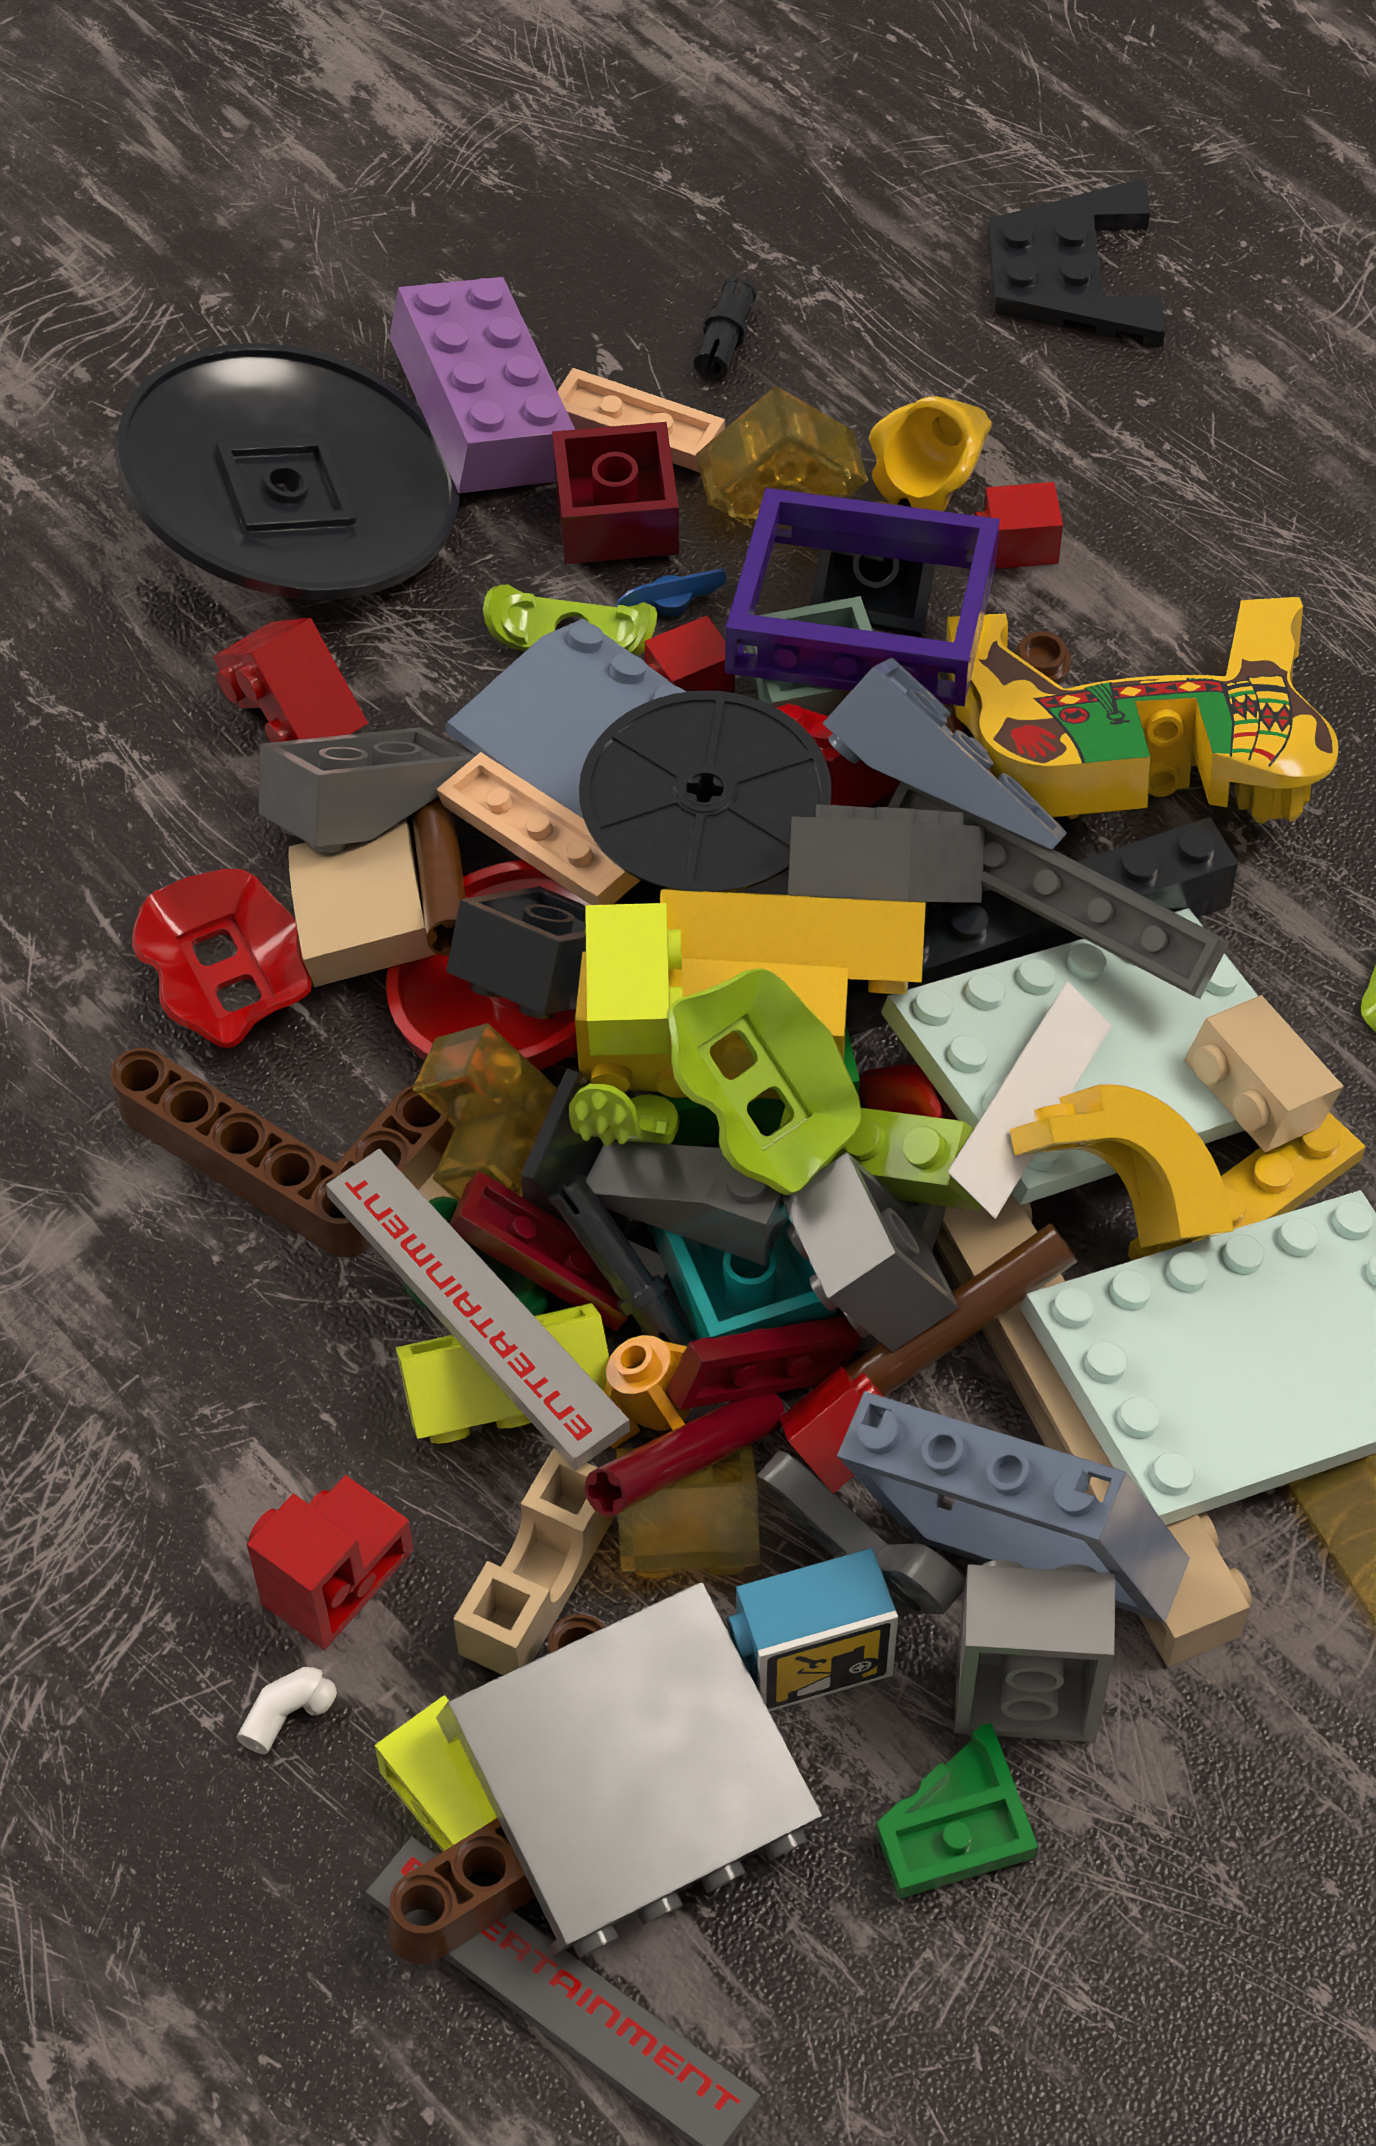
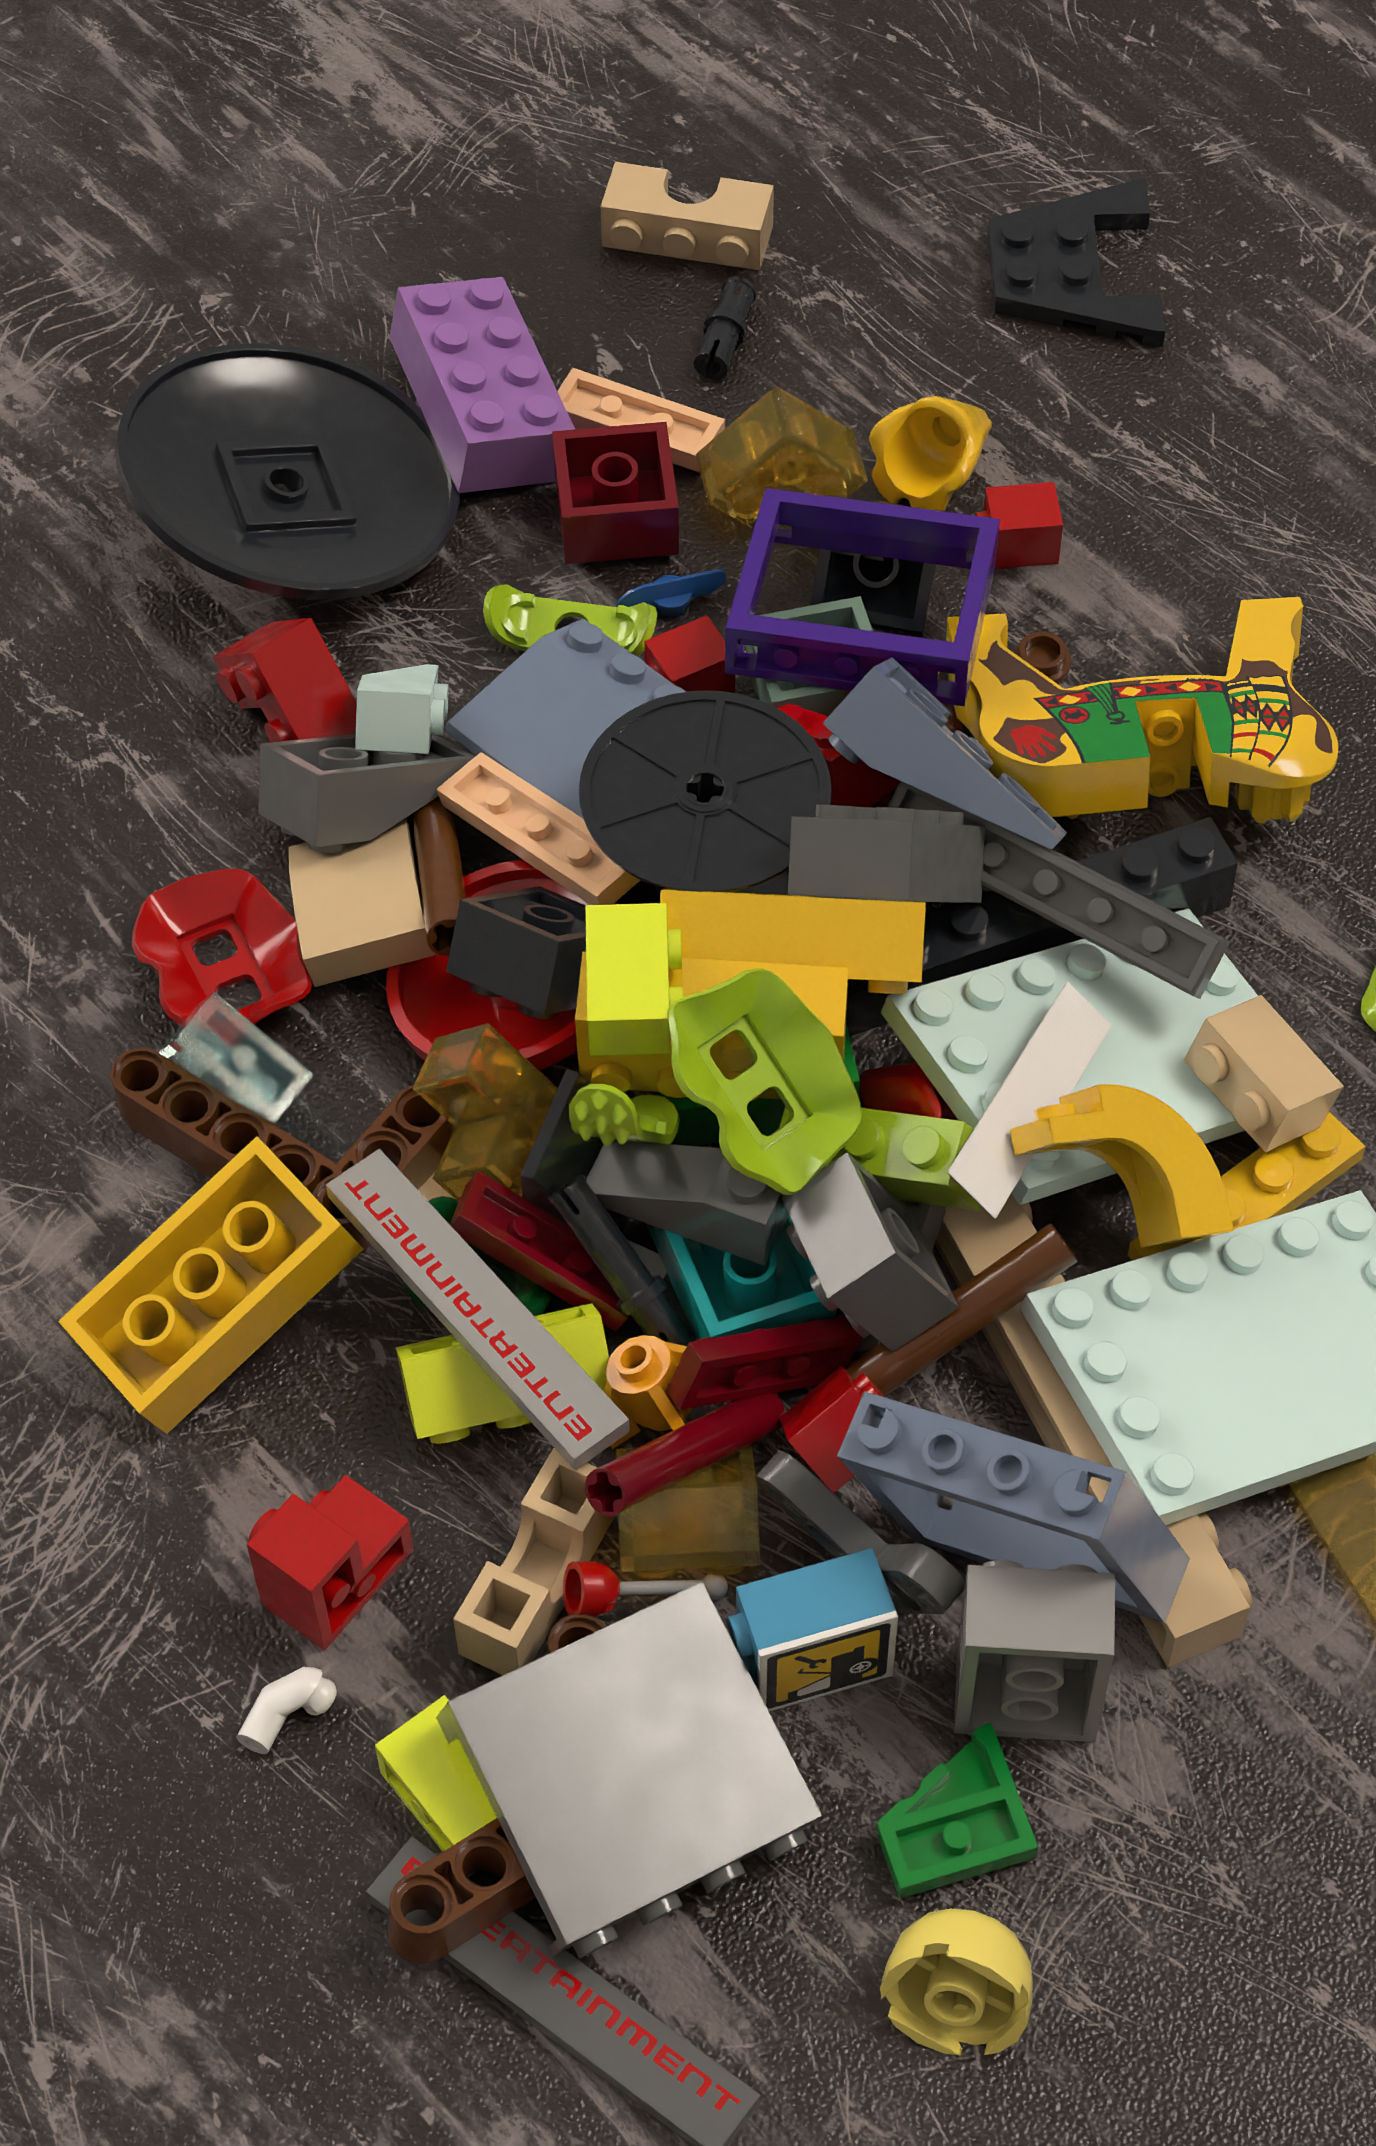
none -> yellow brick [58,1136,364,1434]
none -> clear light blue brick [159,992,314,1124]
none -> light aqua slope [355,664,449,754]
none -> red hinge [563,1561,728,1618]
none -> tan arch [600,162,774,271]
none -> light yellow cylinder [880,1908,1033,2056]

